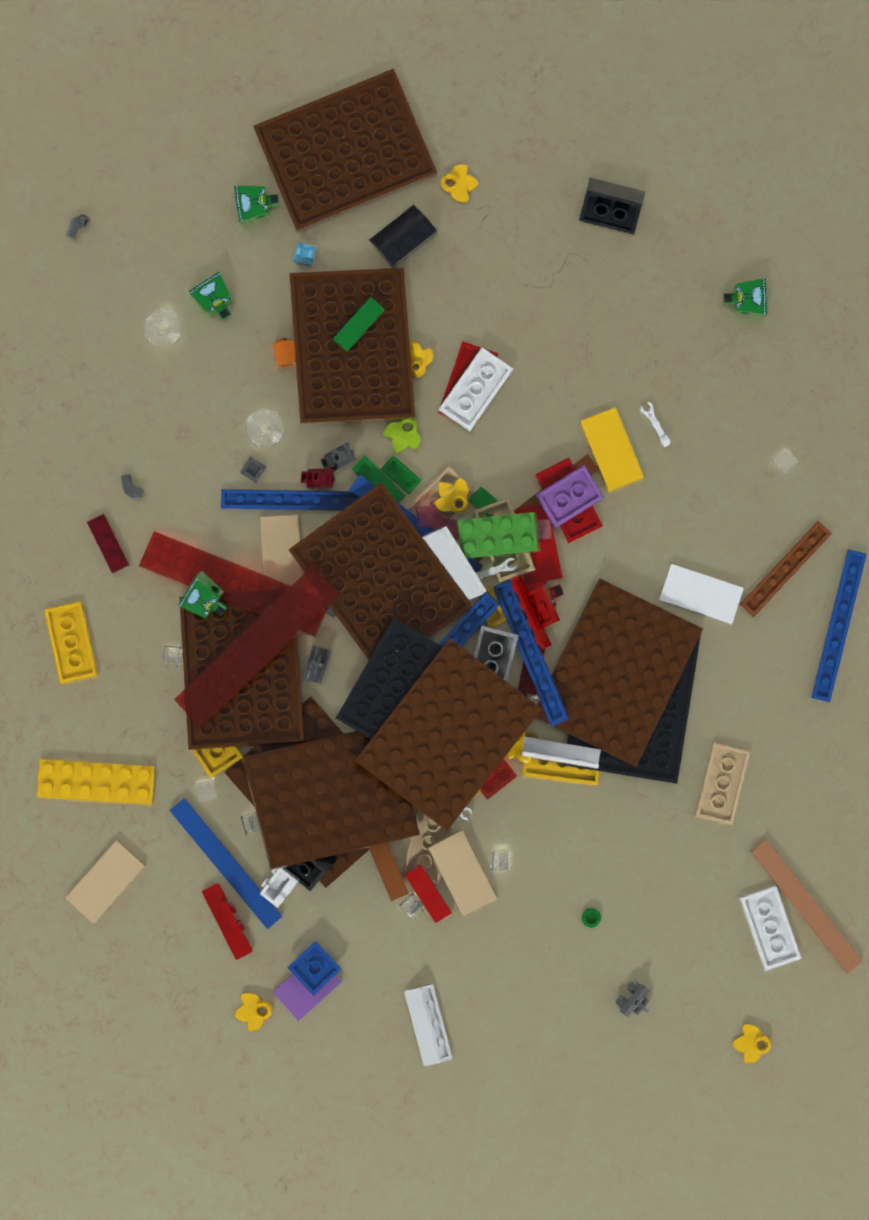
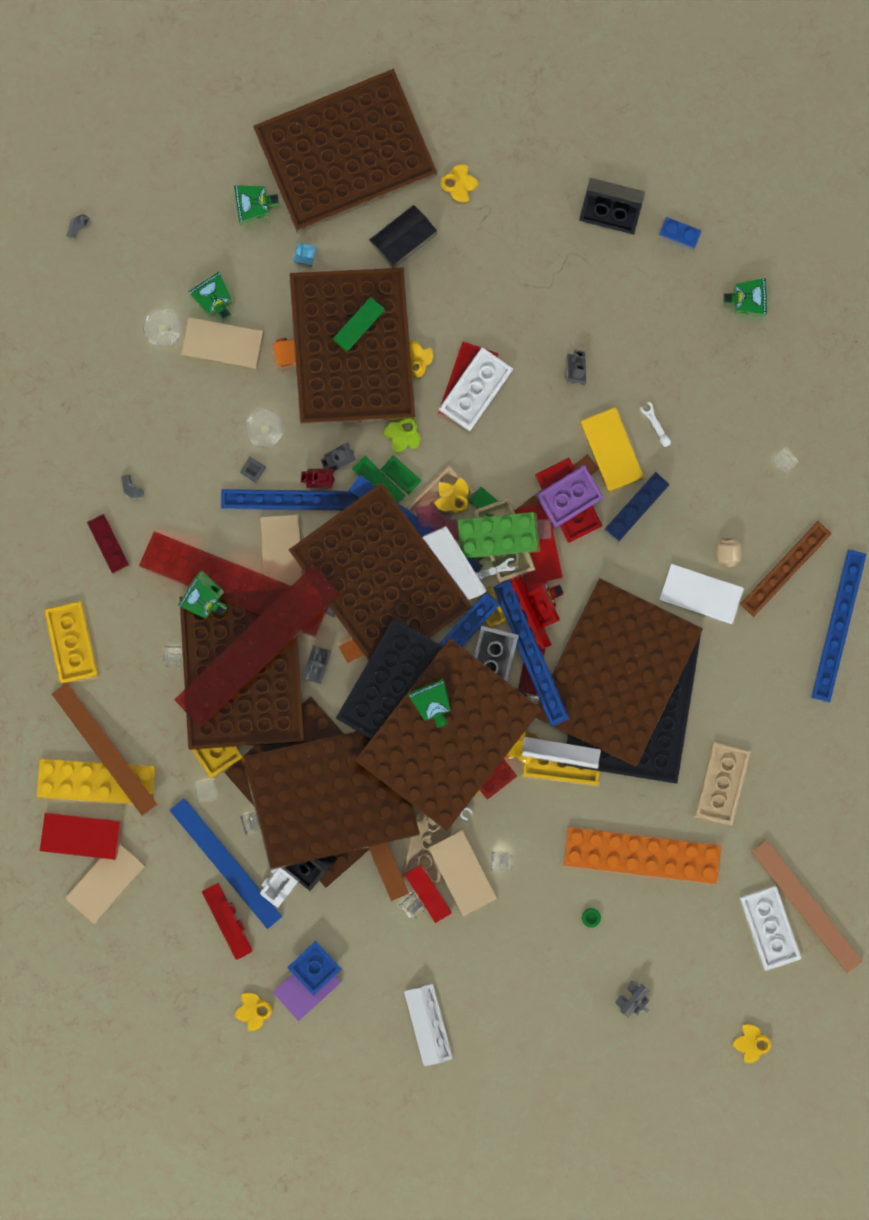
none -> red tile [40,813,121,860]
none -> dark orange tile [52,683,158,817]
none -> tan tile [181,317,263,369]
none -> clear orange tile [338,639,364,664]
none -> green torso [408,678,450,728]
none -> orange plate [564,827,721,884]
none -> dark grey hips [565,350,586,386]
none -> dark blue brick [604,472,670,543]
none -> blue plate [659,217,702,249]
none -> tan head [716,538,742,567]

